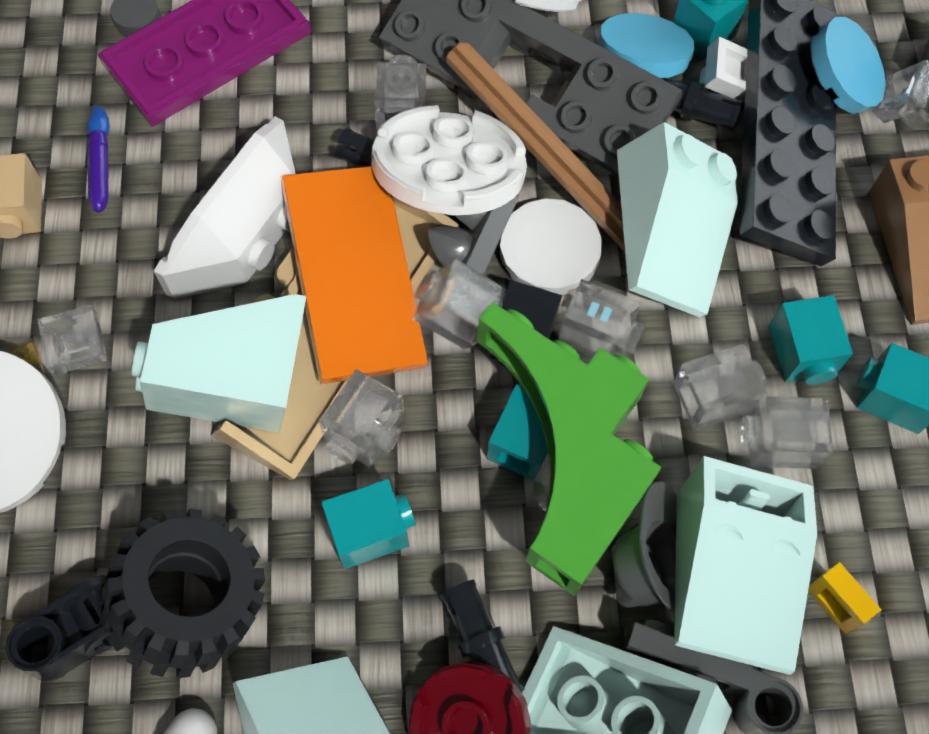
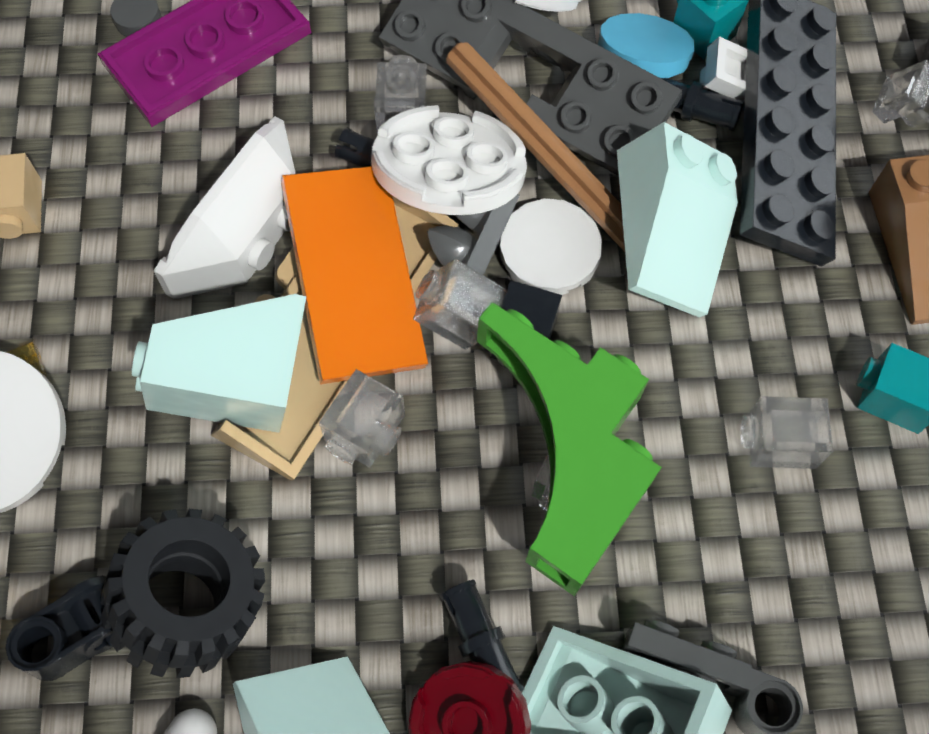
clear tile [38,305,108,375] -> none
dark purple piece [86,105,110,213] -> none
teal brick [321,479,416,570] -> none
teal brick [487,384,548,481] -> none
clear brick [558,279,645,359] -> none
dark grey piece [612,481,677,613] -> none
clear brick [673,344,767,431] -> none
light aqua slope [675,456,817,675] -> none
teal brick [768,295,853,385] -> none
yellow tile [808,562,882,634] -> none
medium azure tile [810,17,886,114] -> none

